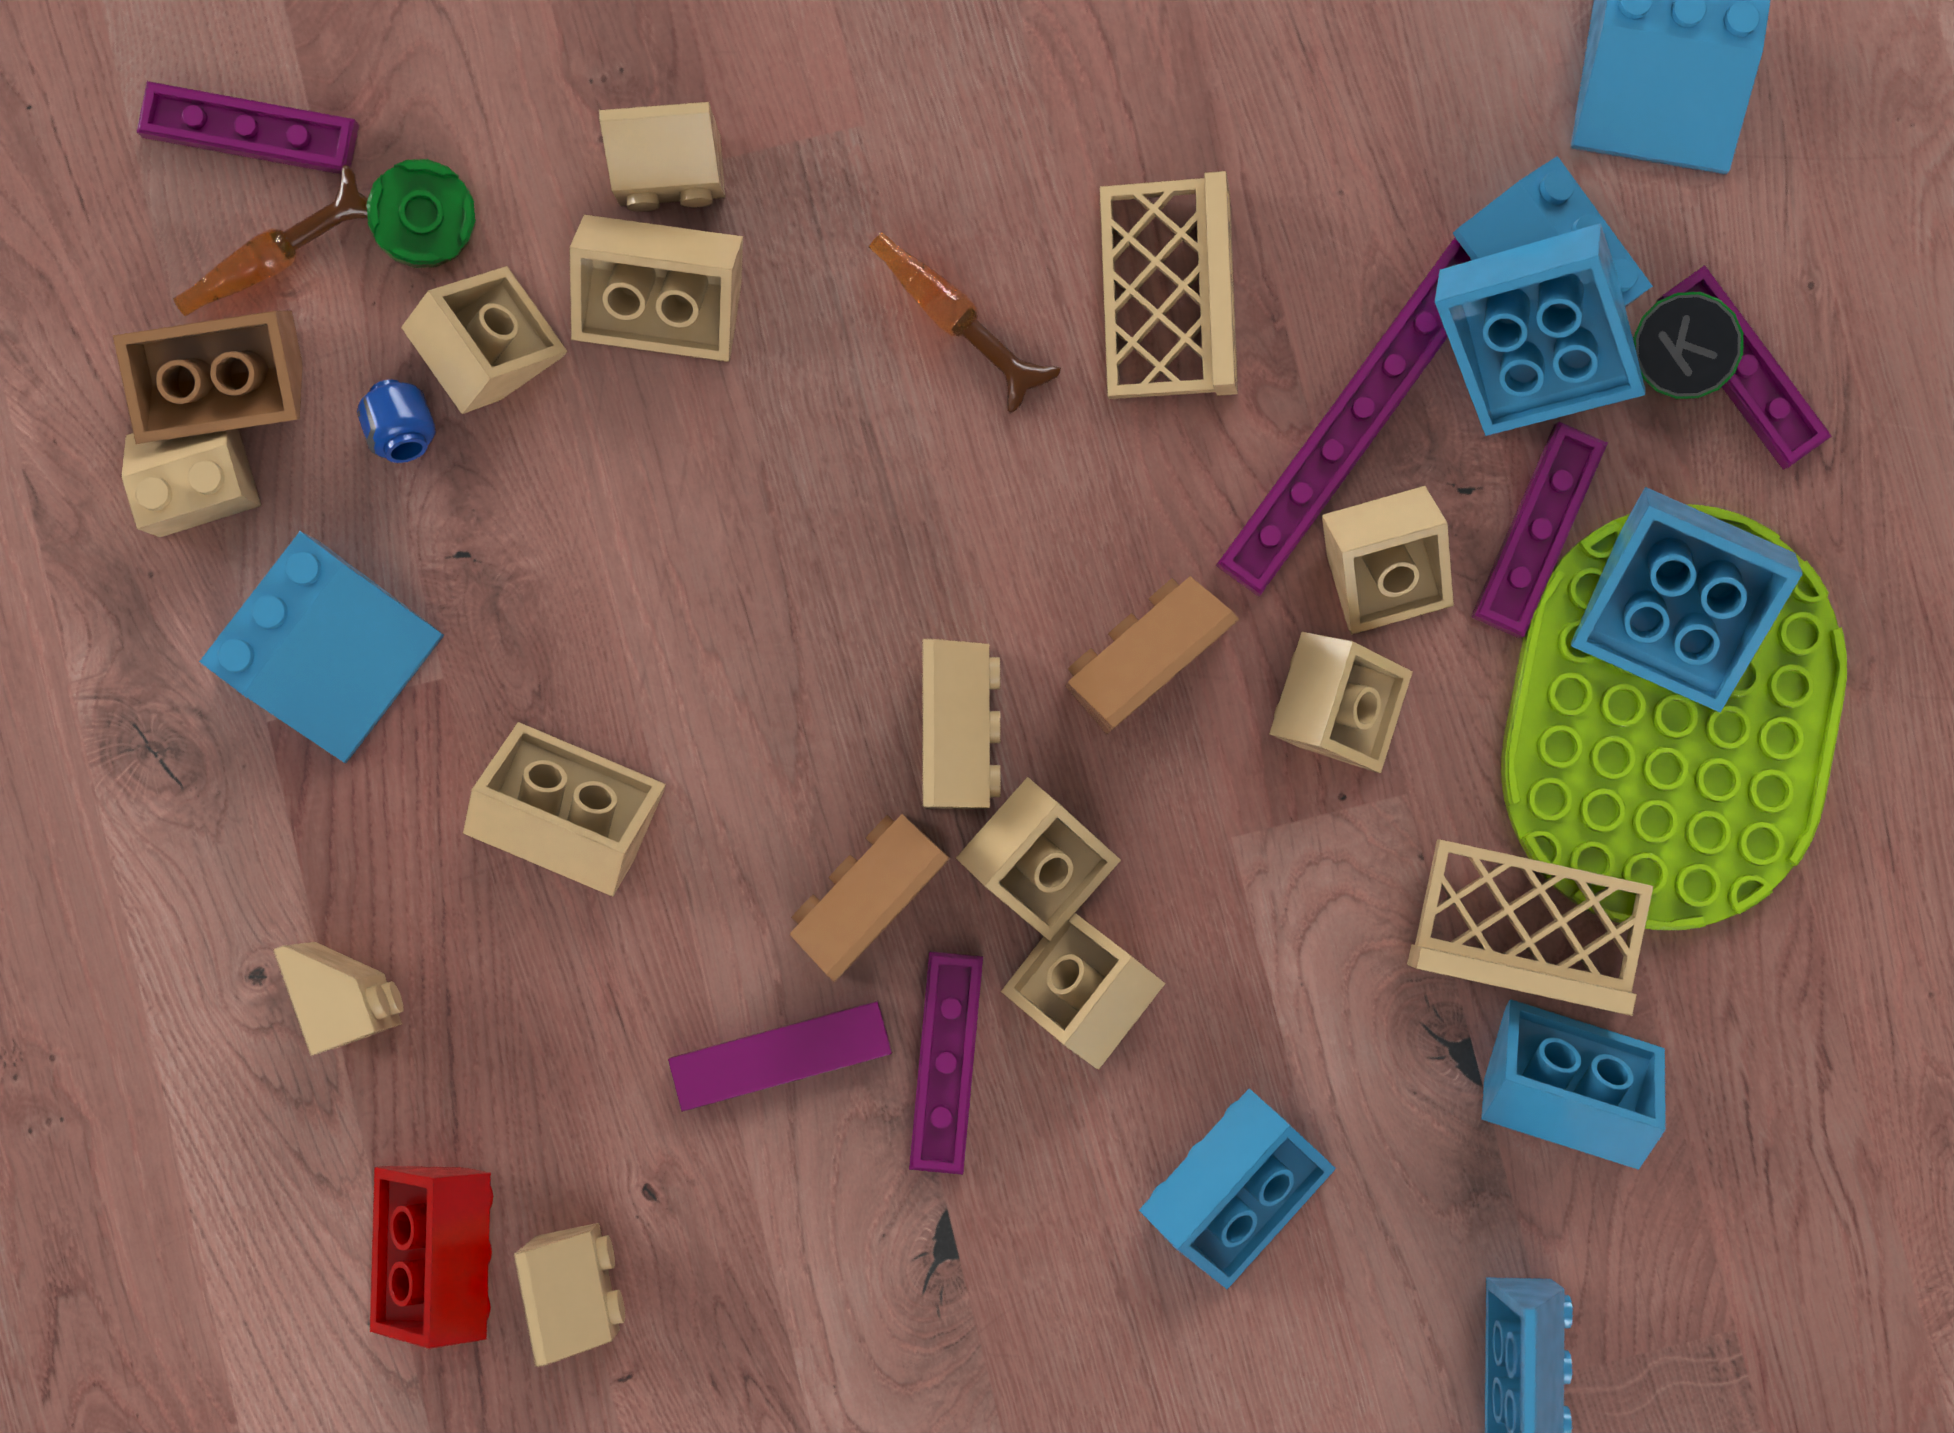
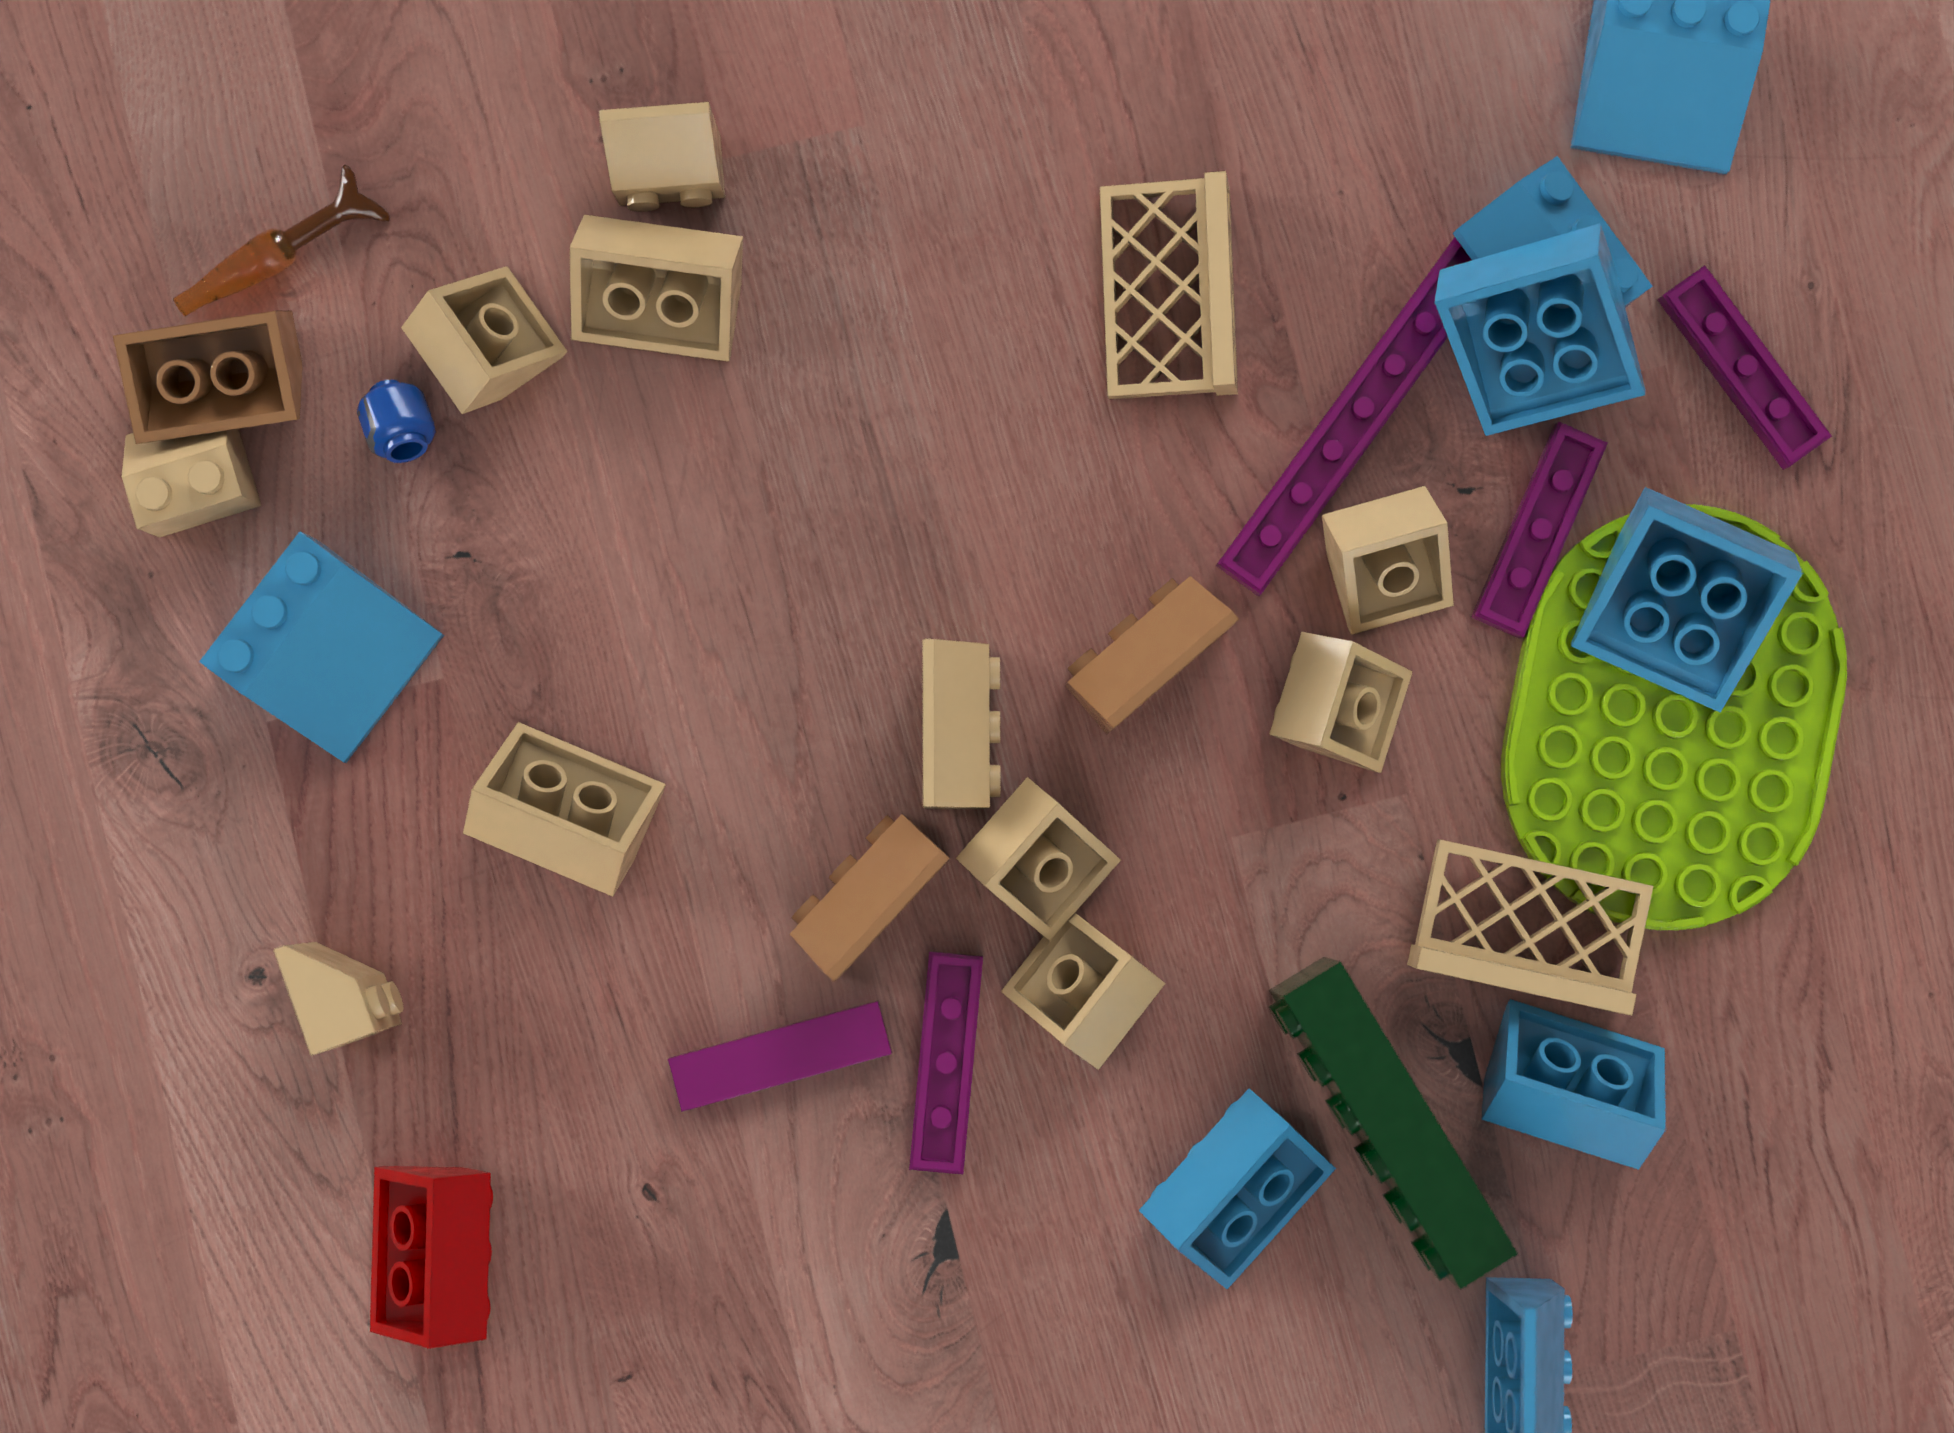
magenta tile [136,81,359,174] -> none
green tile [366,159,475,268] -> none
tan slope [514,1223,625,1367] -> none
clear orange piece [869,232,1061,413] -> none
black tile [1633,292,1743,399] -> none
none -> dark green brick [1268,957,1518,1289]

